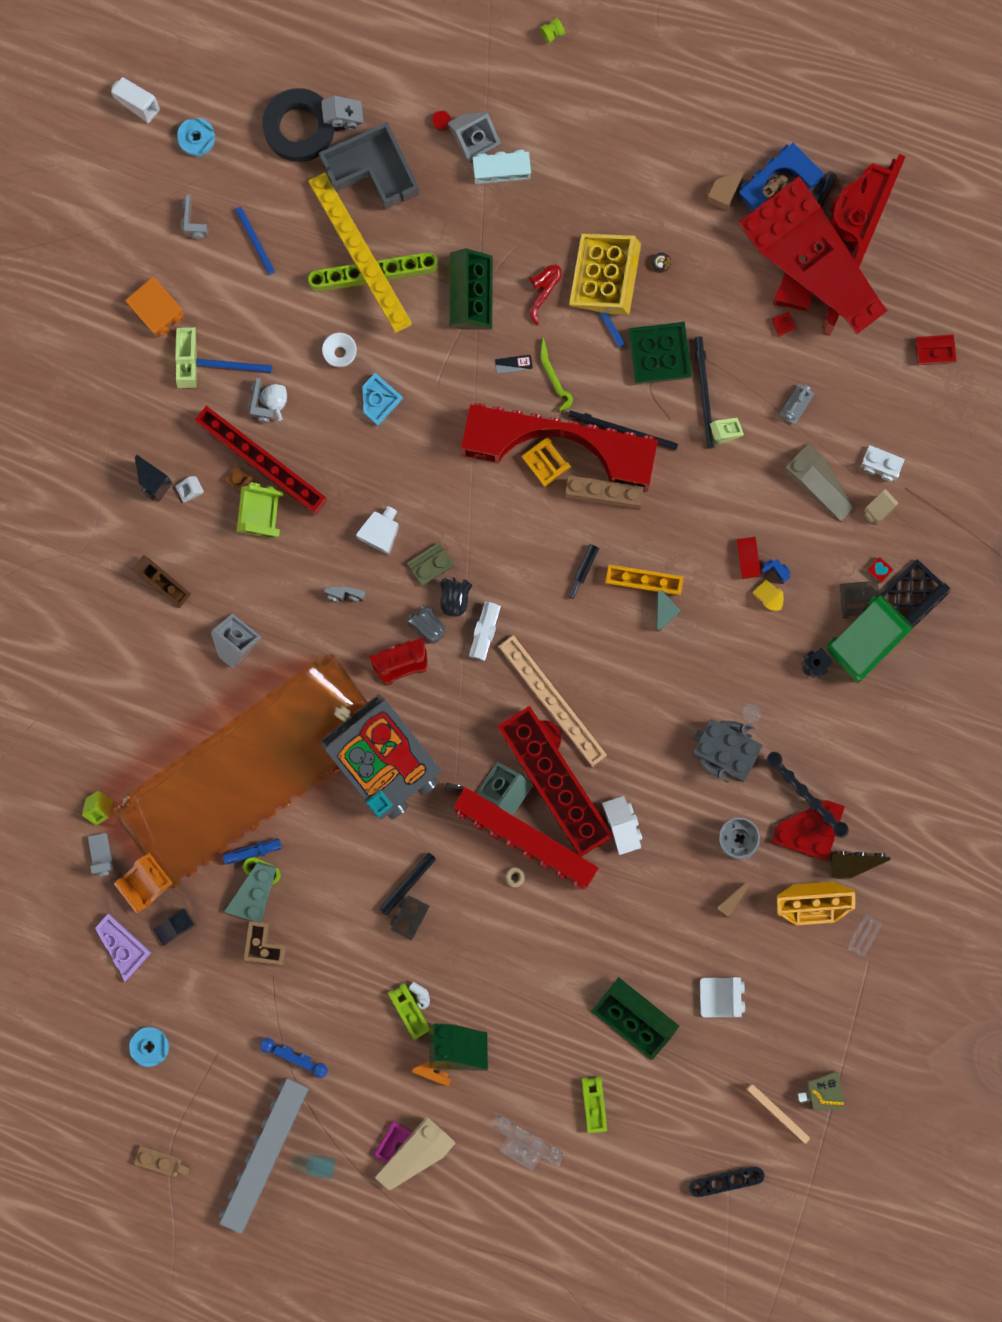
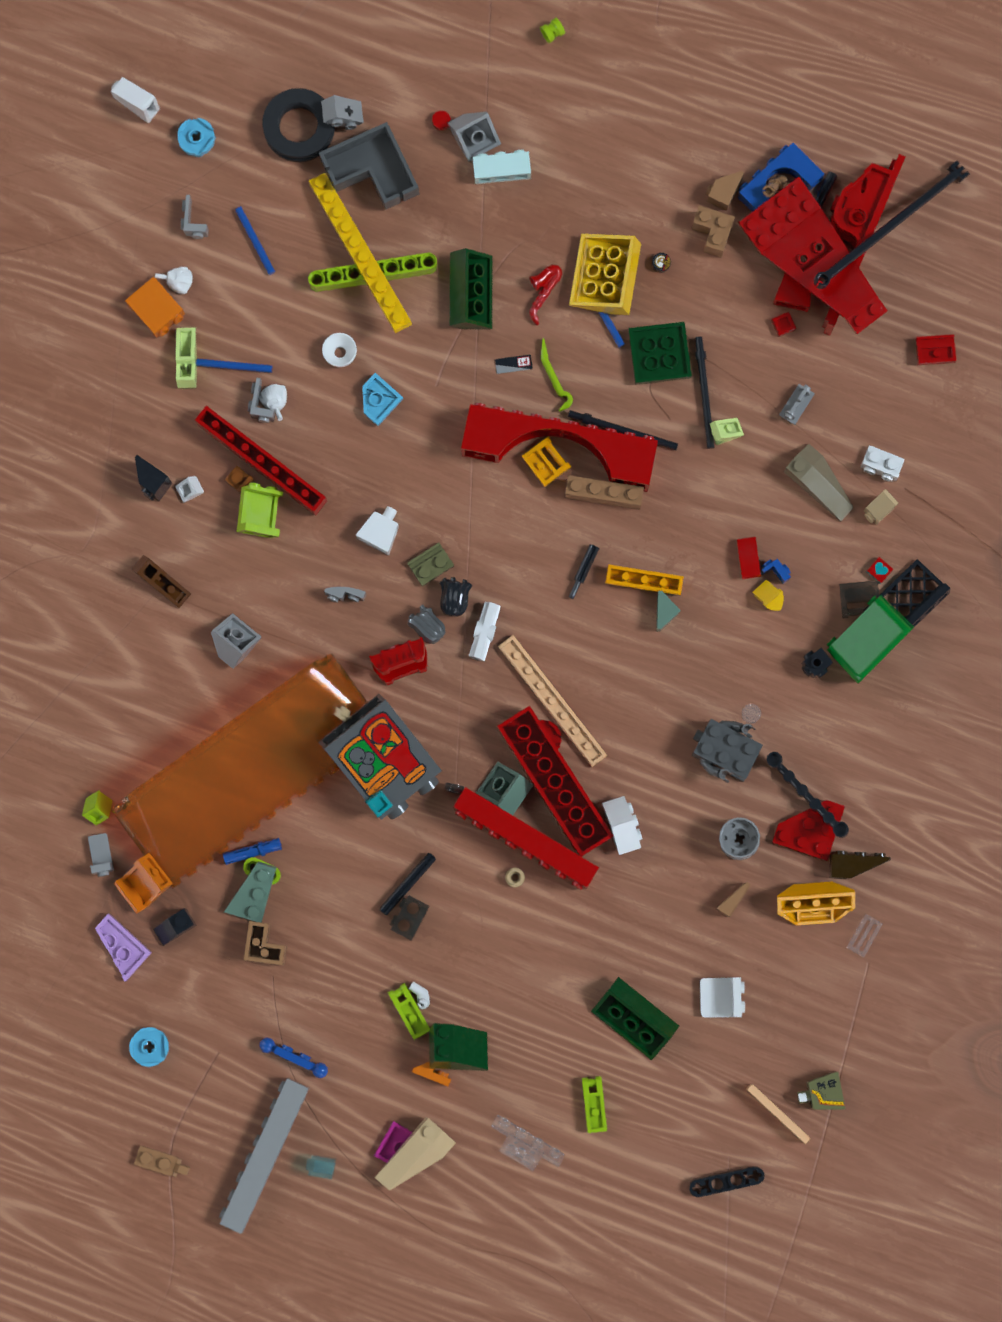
none -> white piece [155,267,193,294]
none -> medium nougat brick [692,205,735,258]
none -> black hinge [813,160,970,289]

